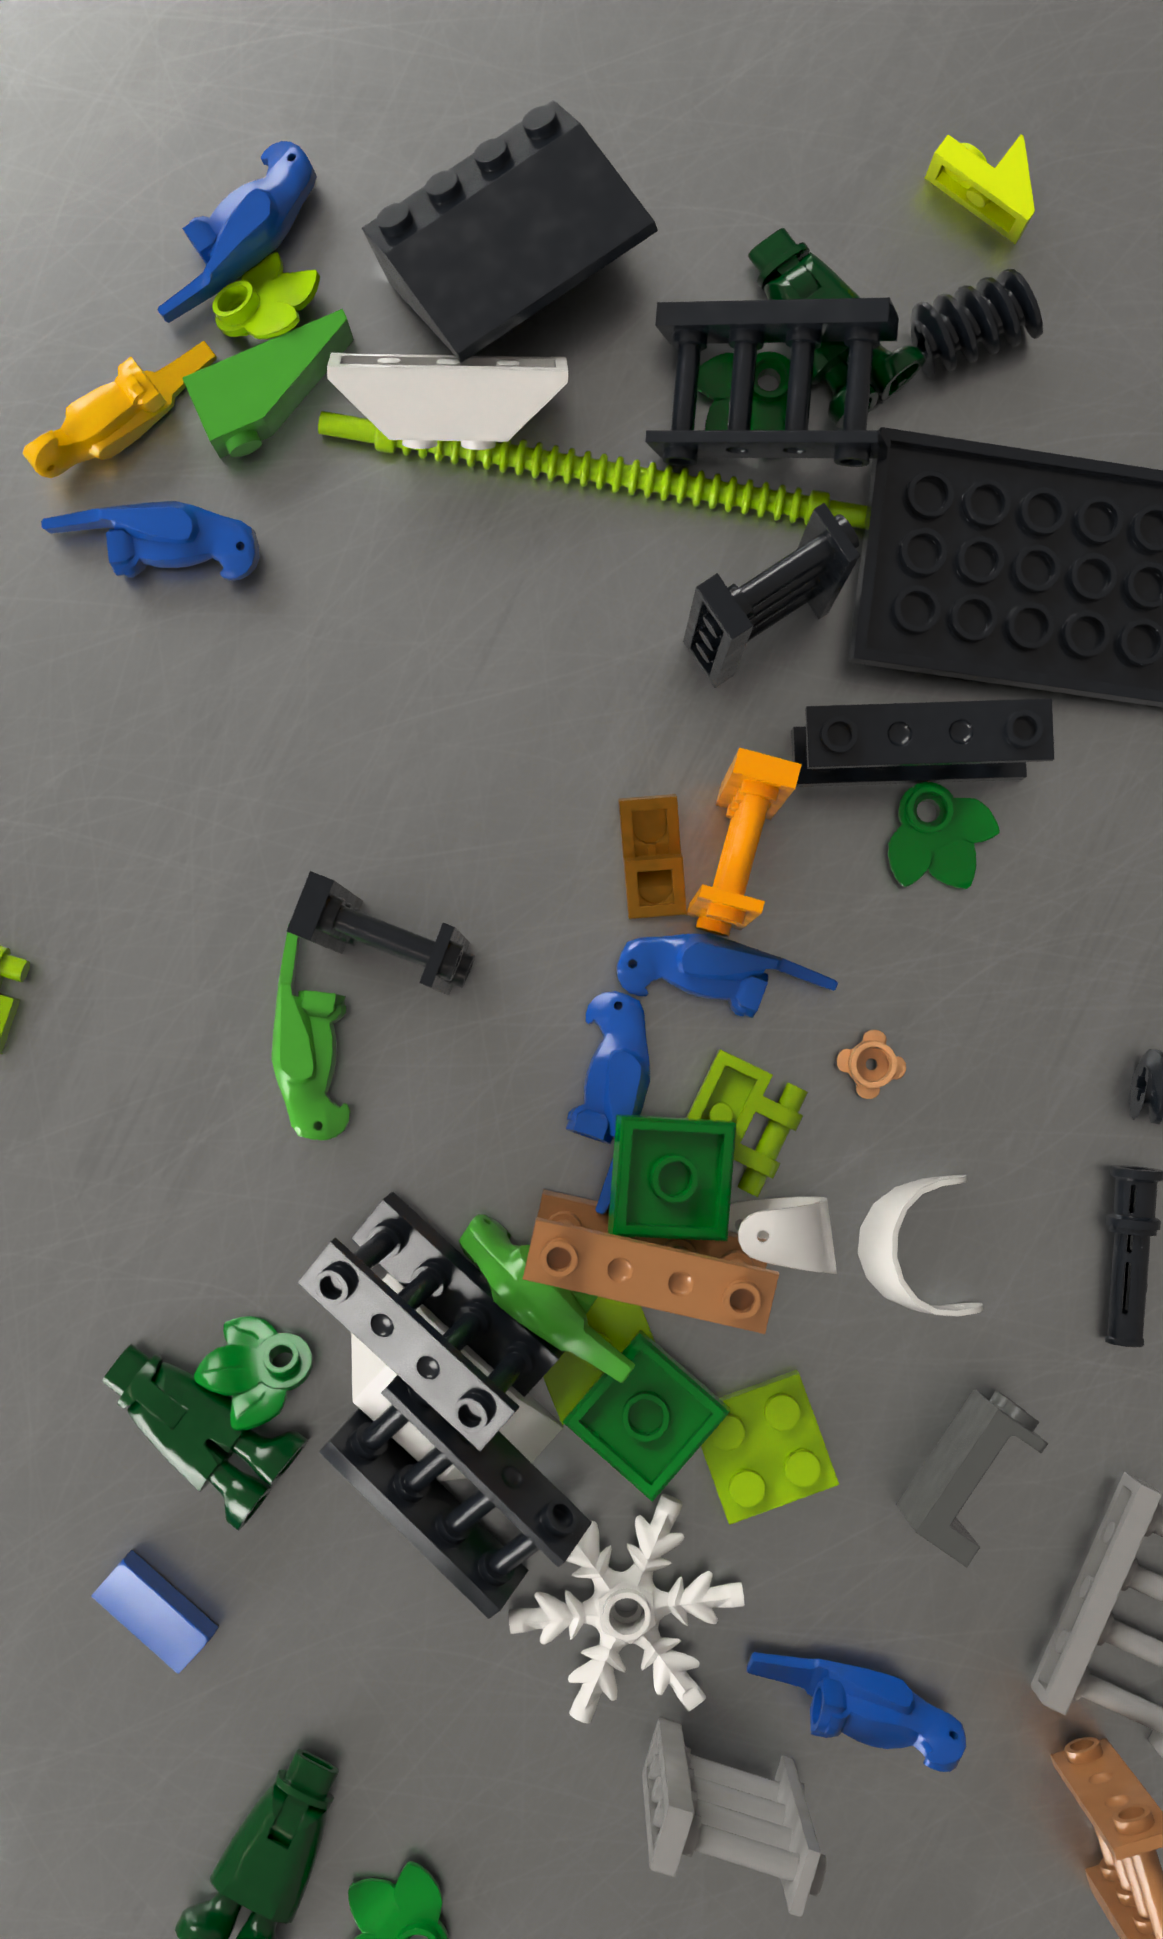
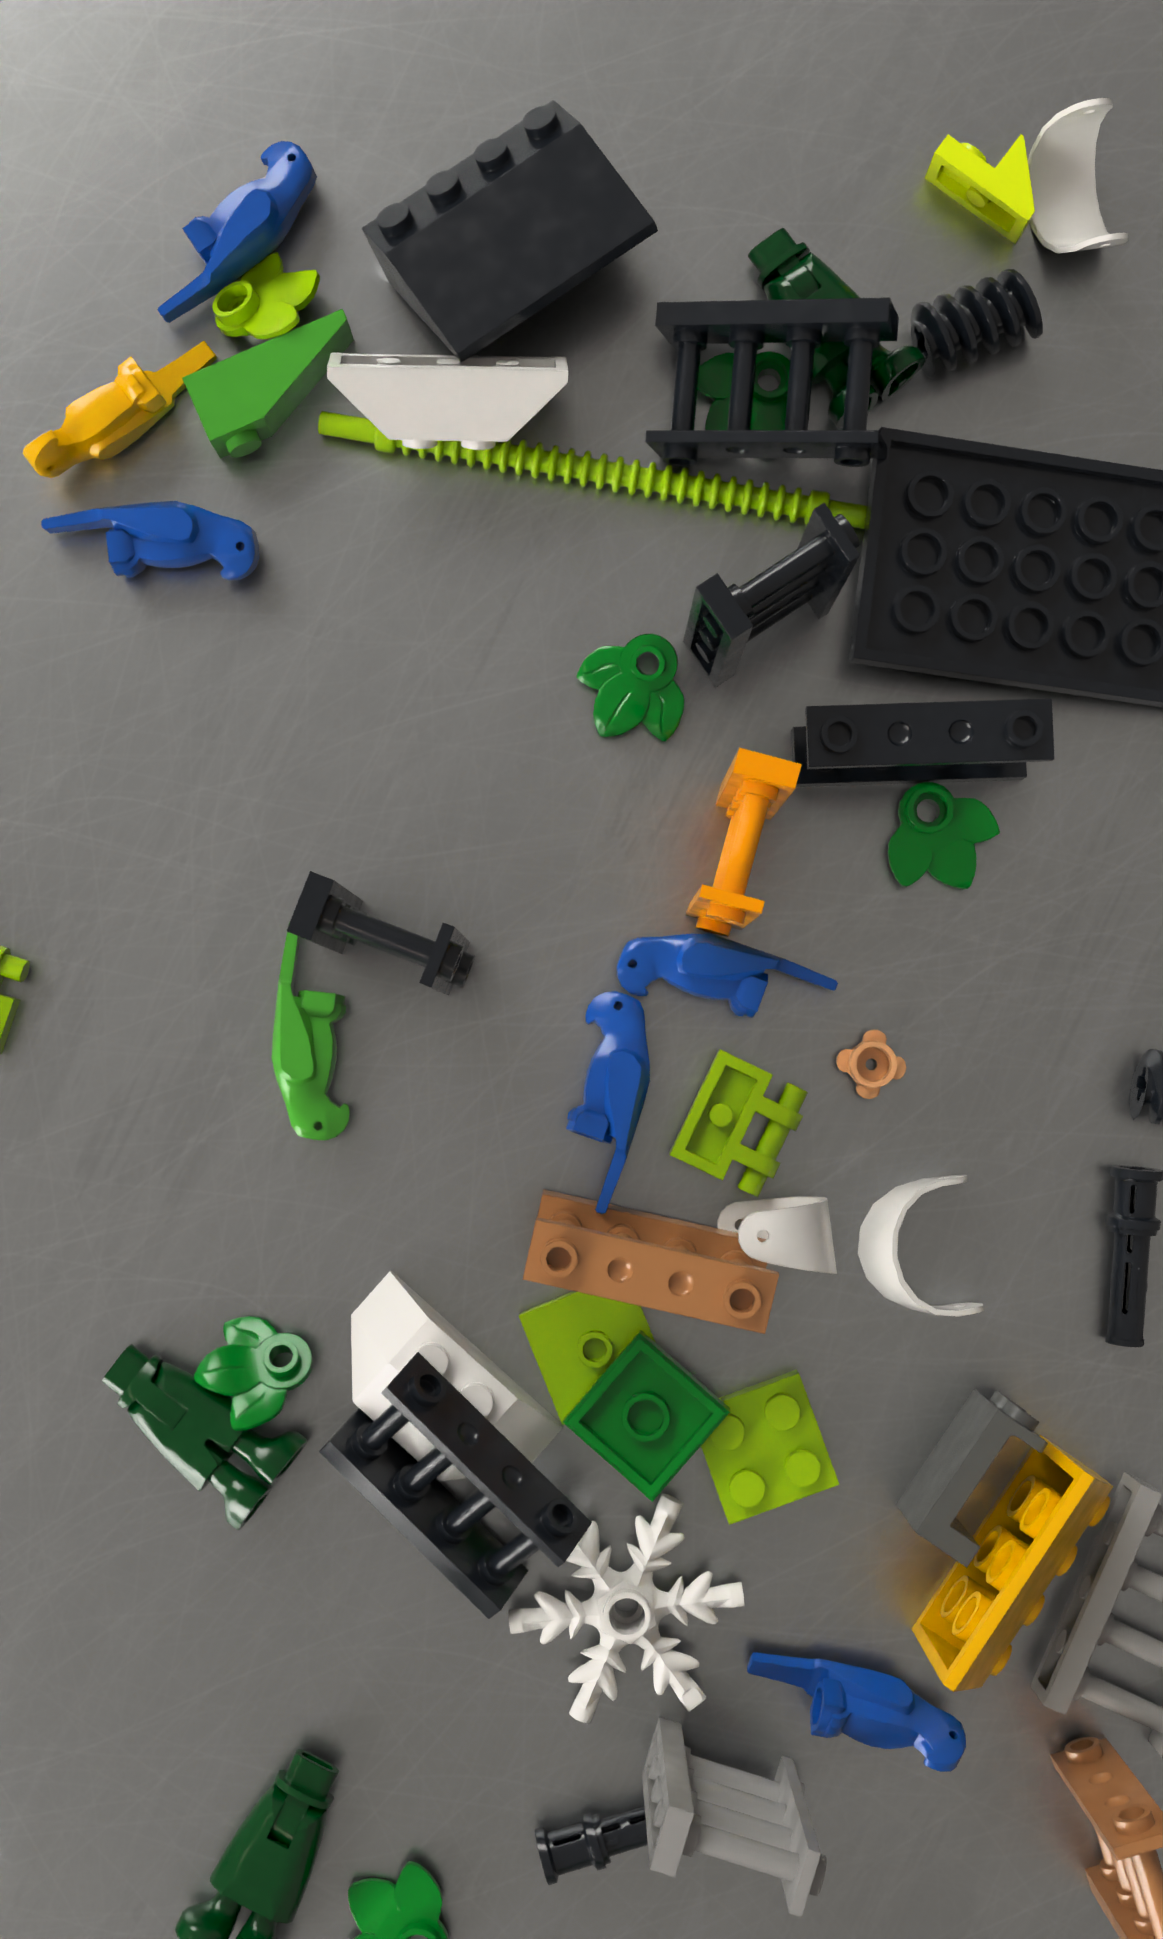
slope [91,1550,219,1674] -> none
black fence [297,1192,565,1451] -> none
bright green animal [459,1214,635,1383] -> none
green plate [608,1114,736,1241] -> none
pearl gold slope [618,794,687,919] -> none
none -> black pin [535,1806,648,1885]
none -> green plate [576,633,685,741]
none -> yellow slope [911,1435,1114,1692]
none -> white piece [1028,98,1129,254]

